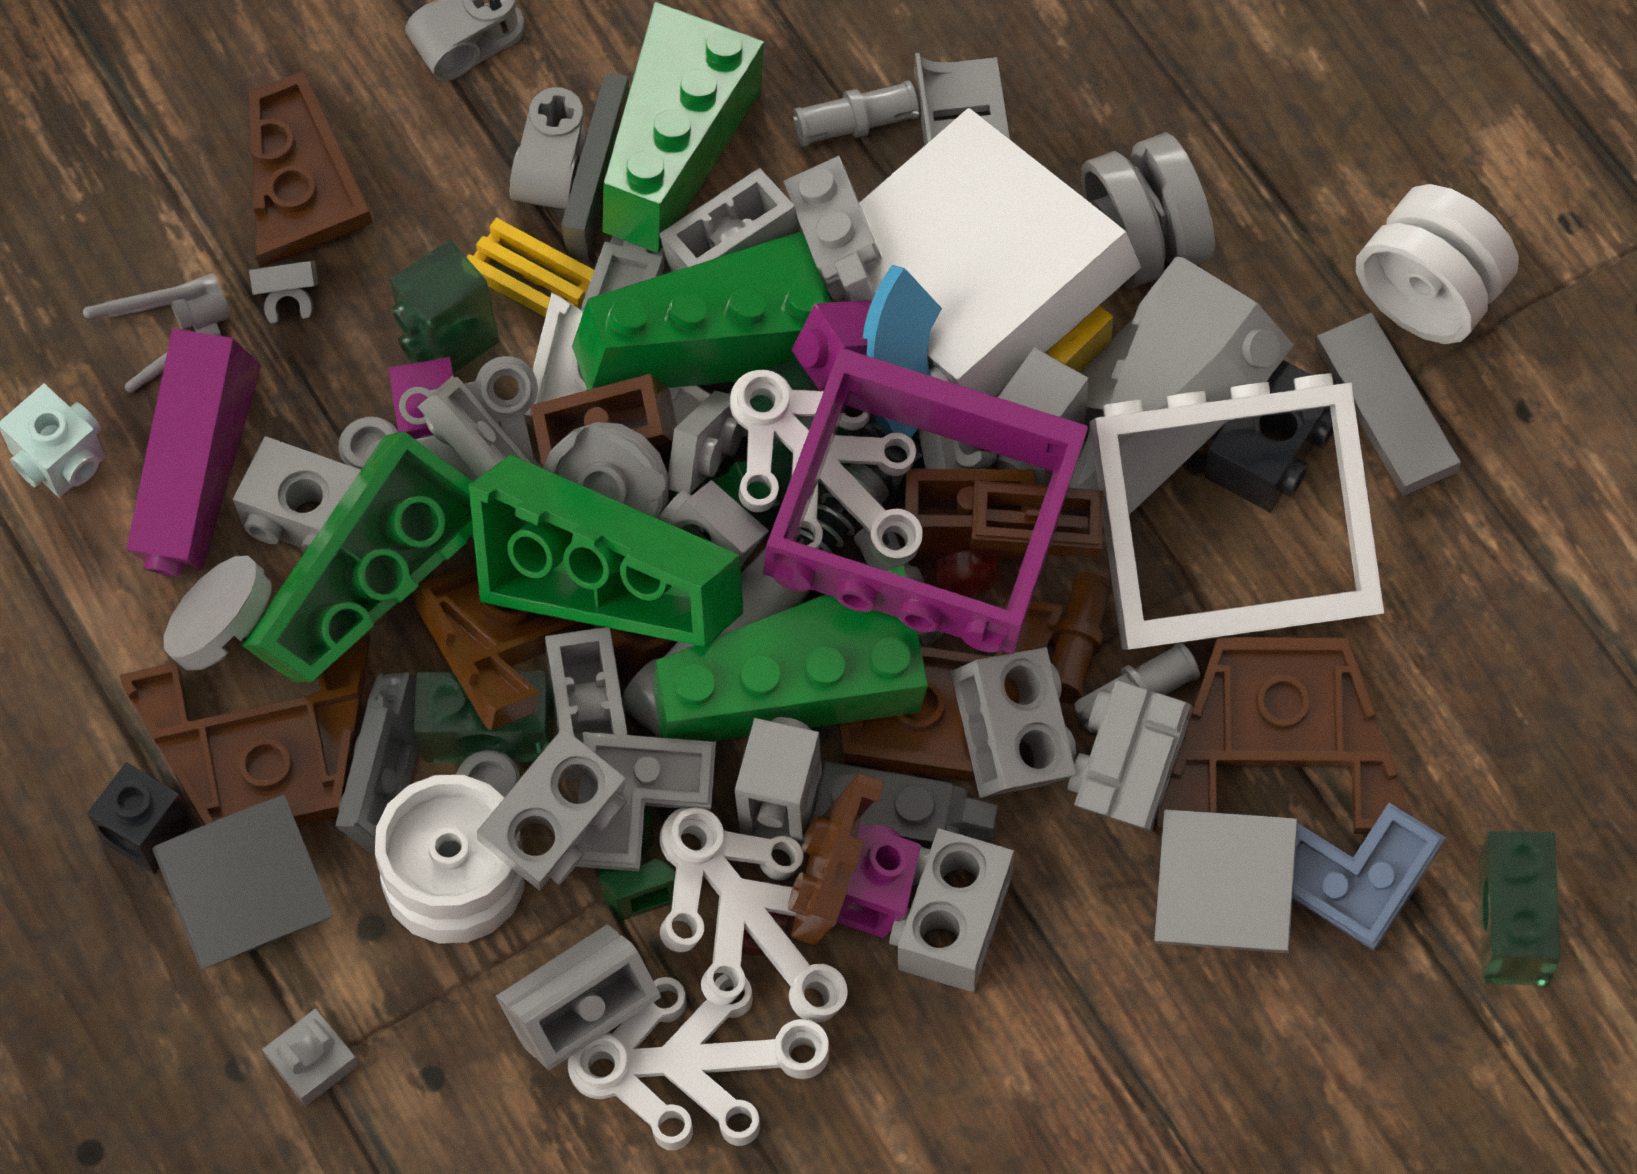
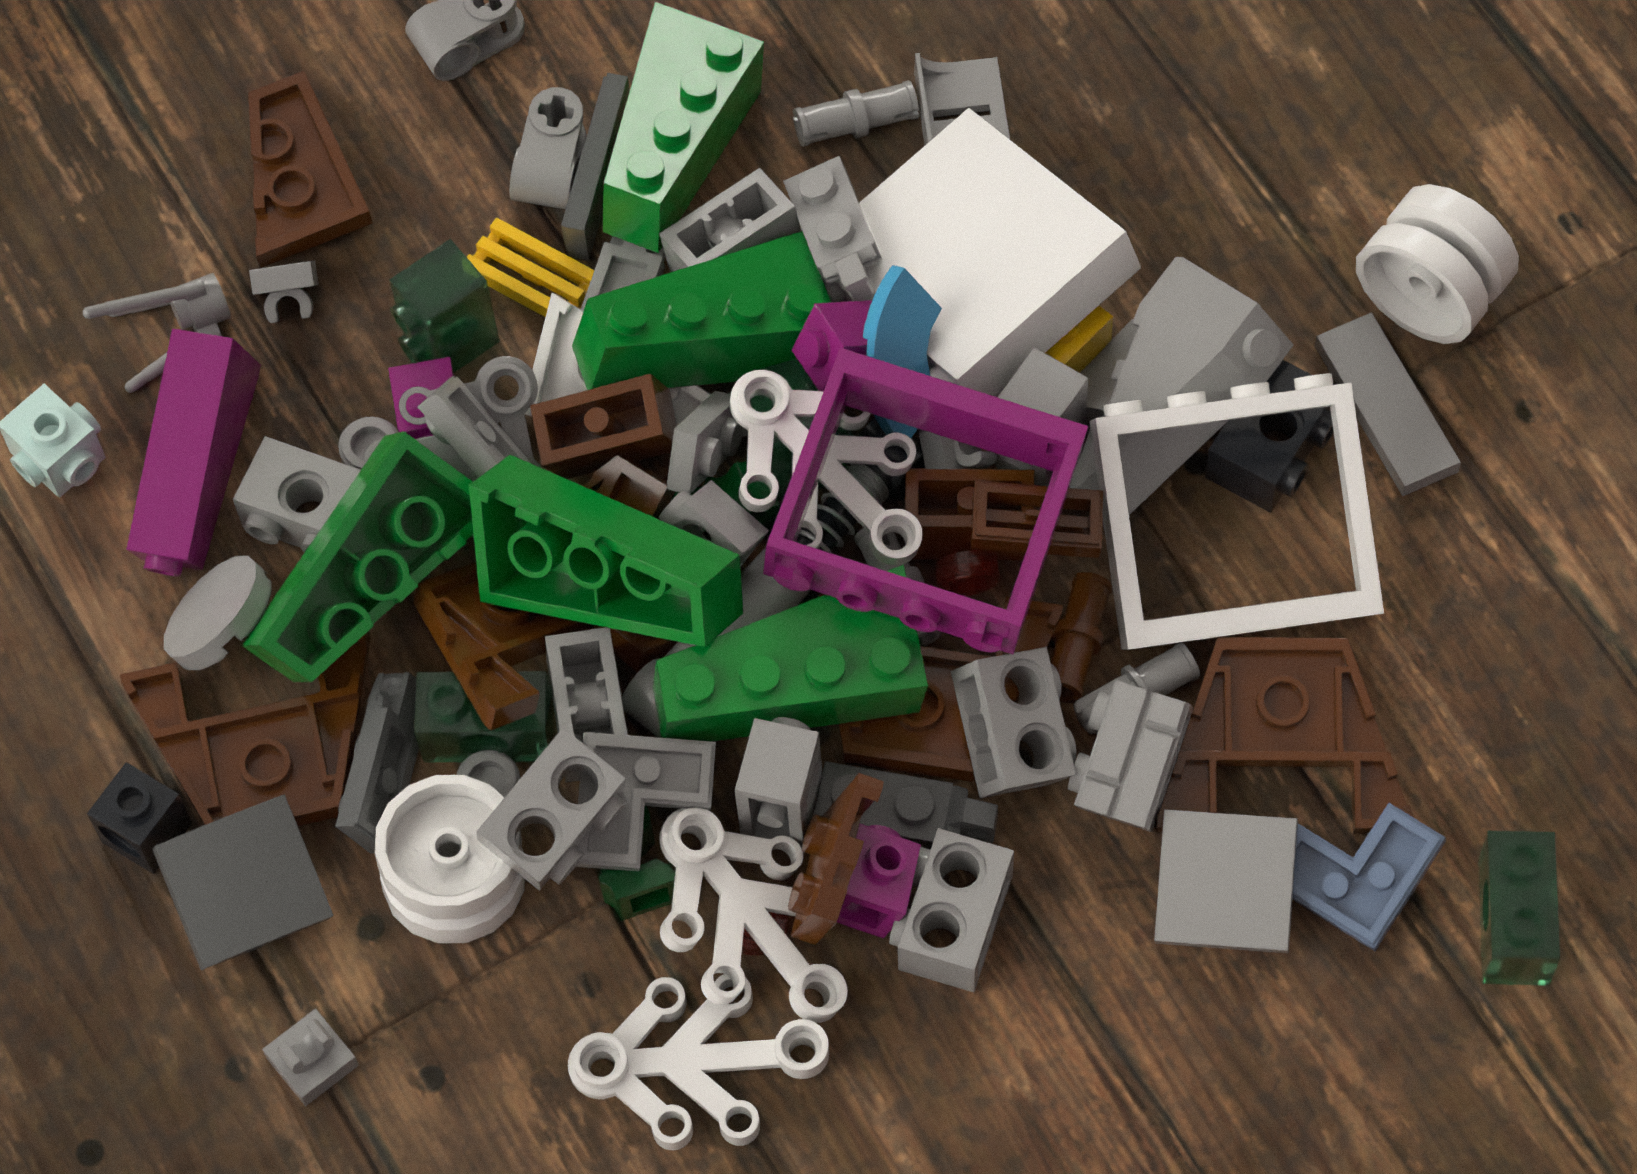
light grey brick [496,924,661,1070] -> none
light grey tile [543,422,669,520] -> none
light grey wheel [1081,132,1215,290] -> none

